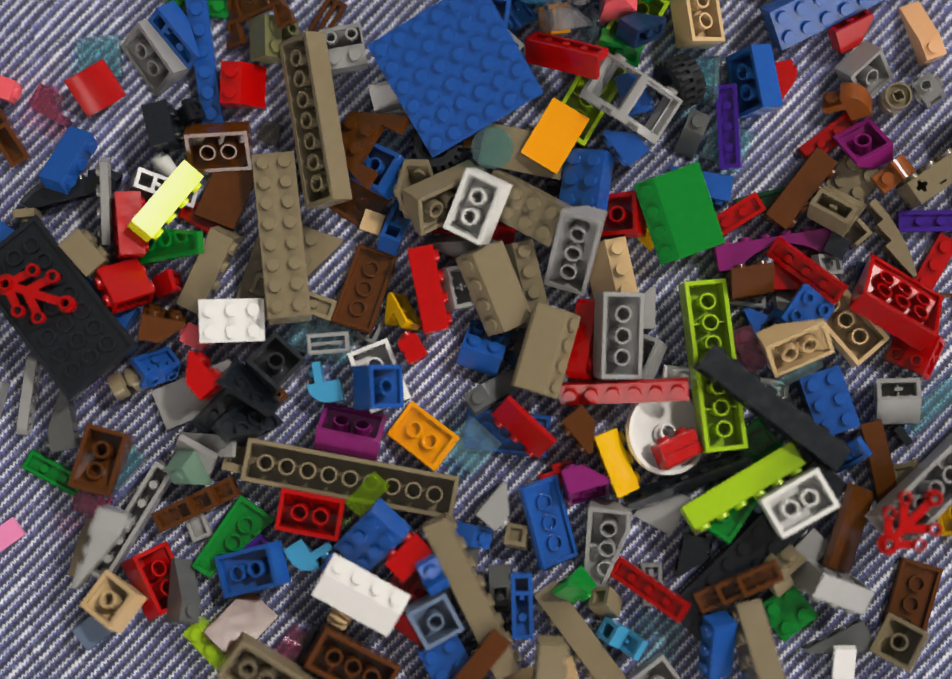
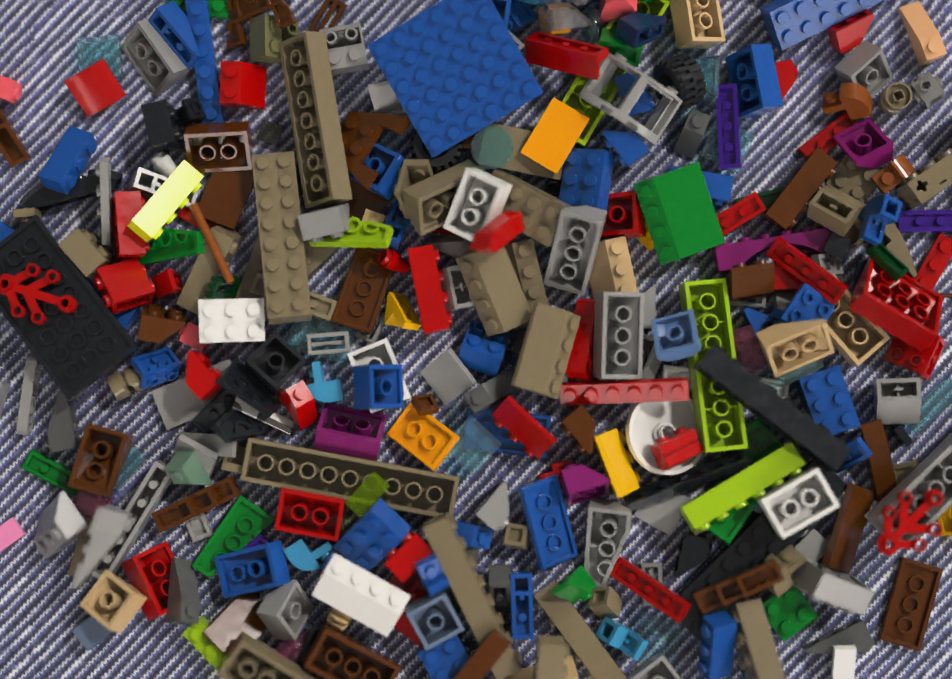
clear pink arch [27,83,73,129] -> none
red brick [397,331,429,365] -> none
dark tan slope [869,612,930,674] -> none
none -> light grey slope [35,491,88,559]
none -> dark orange bar [189,202,235,284]
none -> dark green tile [205,276,242,299]
none -> sticker [233,397,294,434]
none -> light grey slope [256,580,314,641]
none -> red slope [278,380,318,431]
none -> light grey slope [297,203,350,243]
none -> lime wing [308,216,394,248]
none -> red cone [377,248,410,274]
none -> reddish brown tile [411,394,439,416]
none -> light grey tile [420,348,477,406]
none -> red piece [469,211,524,253]
none -> medium blue slope [651,309,701,362]
none -> blue brick [859,194,903,245]
none -> dark green tile [865,243,909,282]

